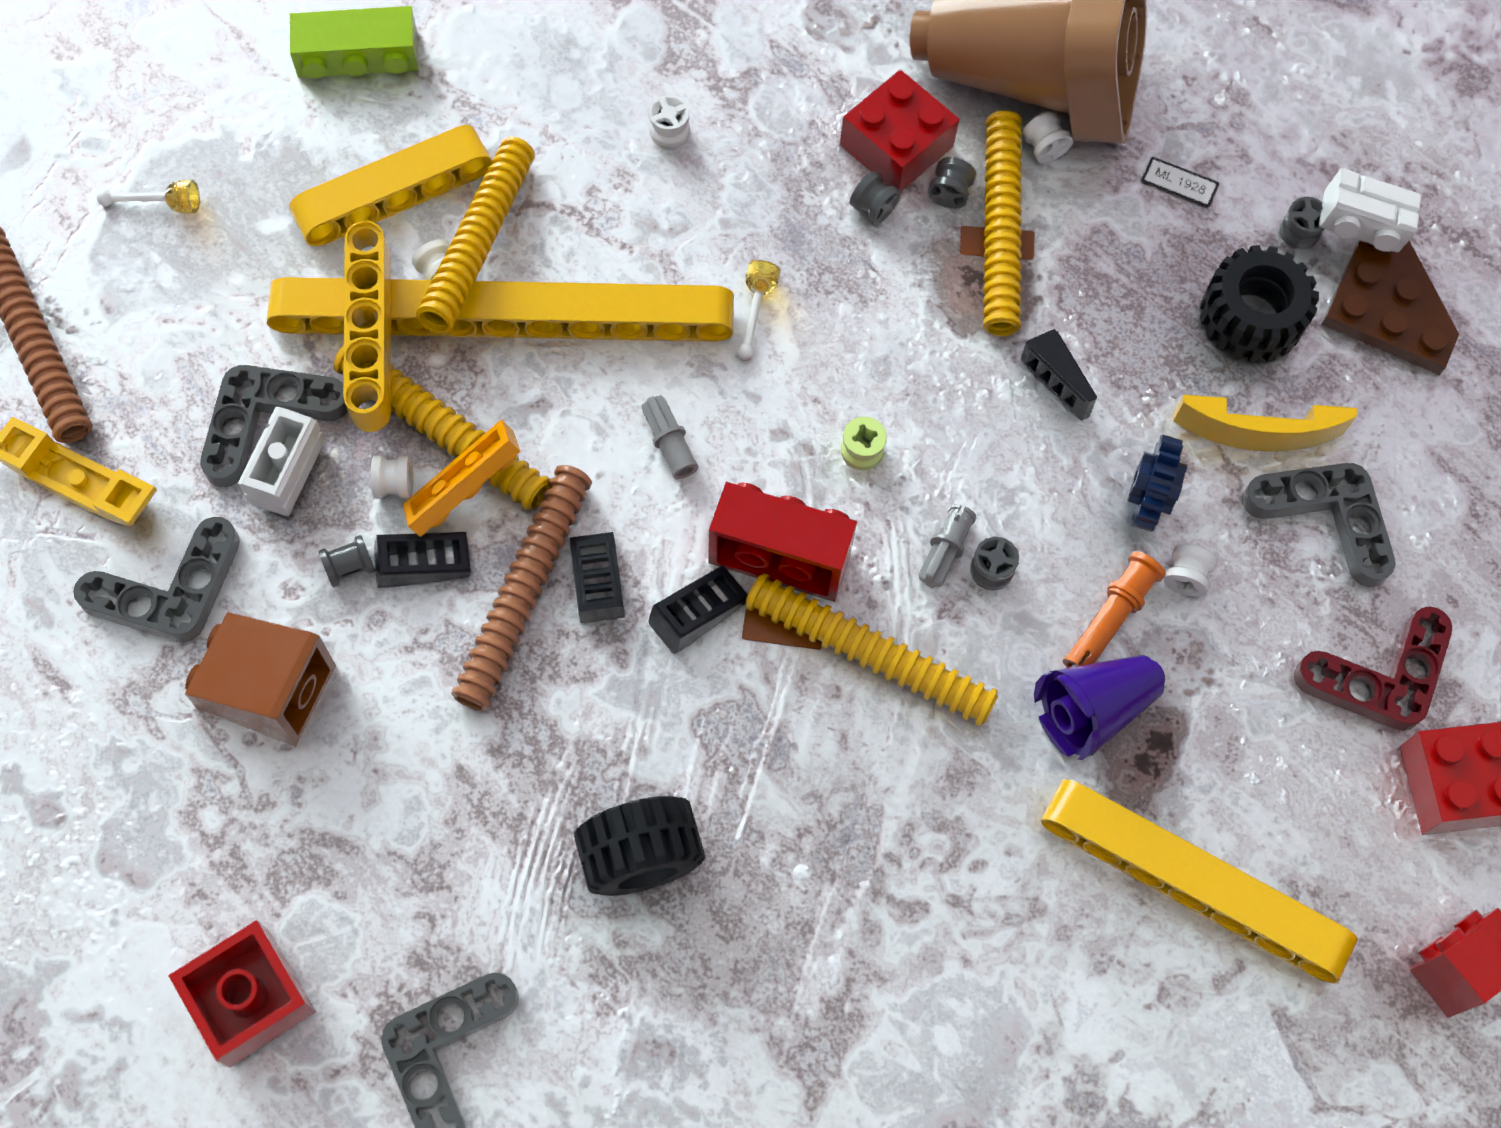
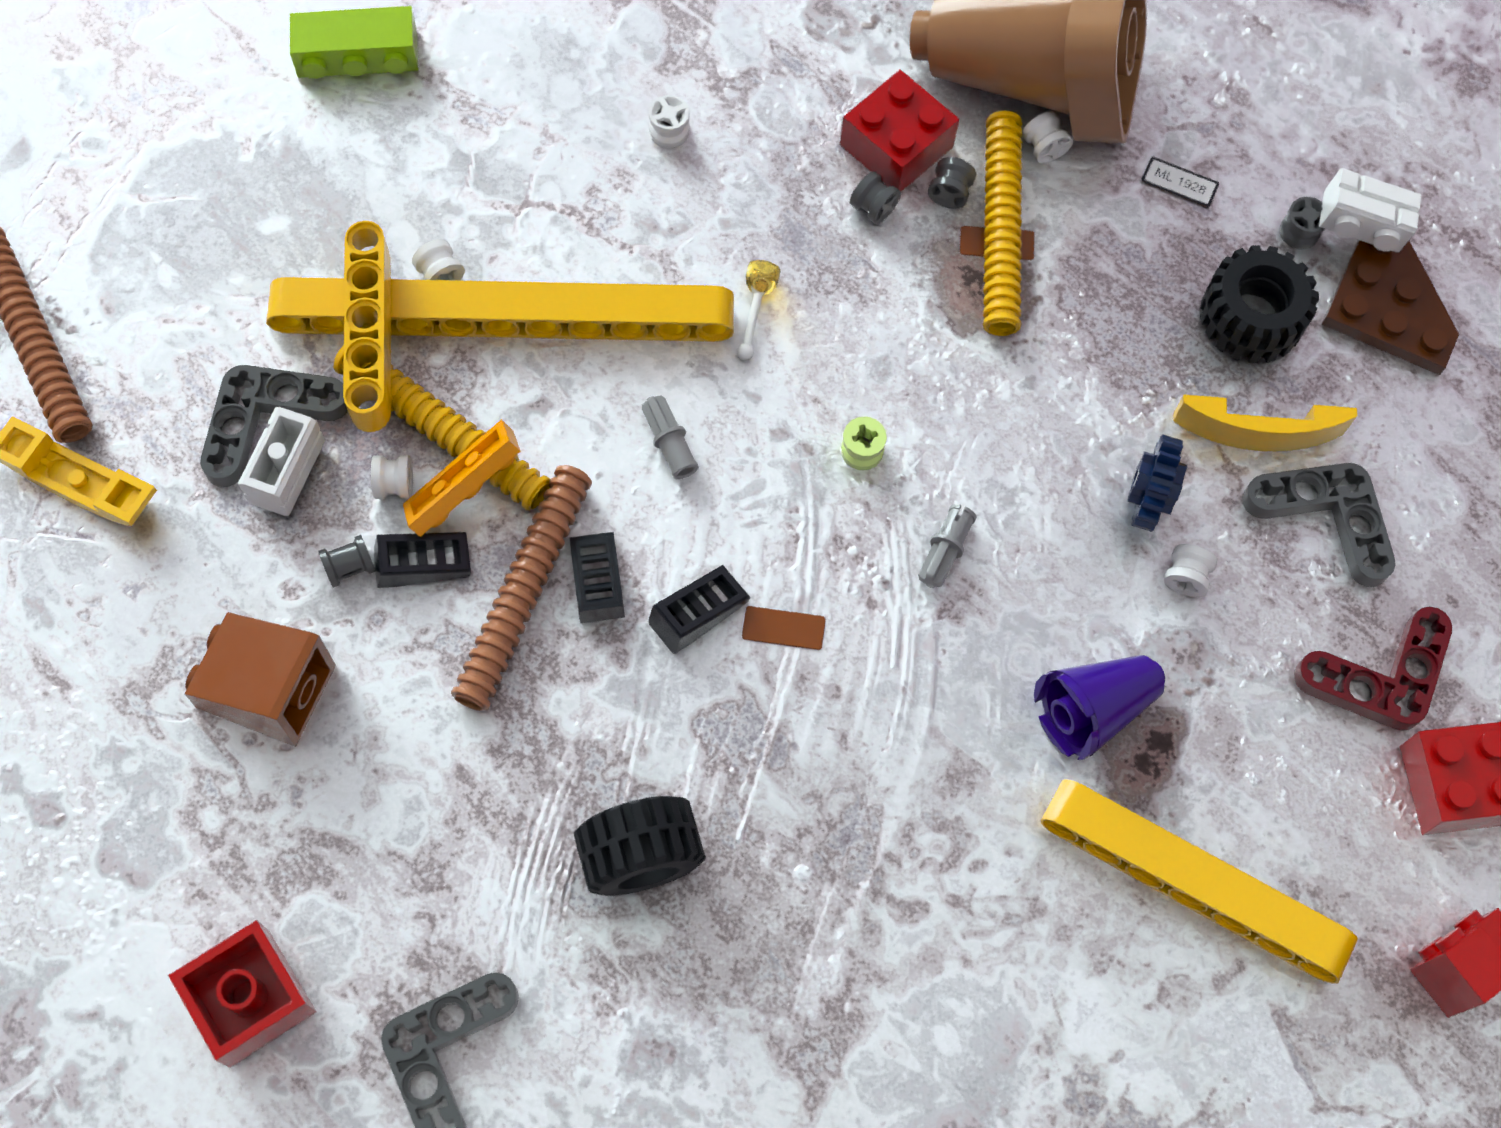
dark grey beam [73,516,240,642] -> none
hinge [96,180,200,214] -> none
yellow beam [289,125,492,246] -> none
yellow piece [416,137,535,334] -> none
red brick [708,481,857,602] -> none
yellow piece [746,573,998,727] -> none
dark grey wheel [970,536,1019,591] -> none
black slope [1021,329,1097,421] -> none
orange pin [1062,551,1166,668] -> none

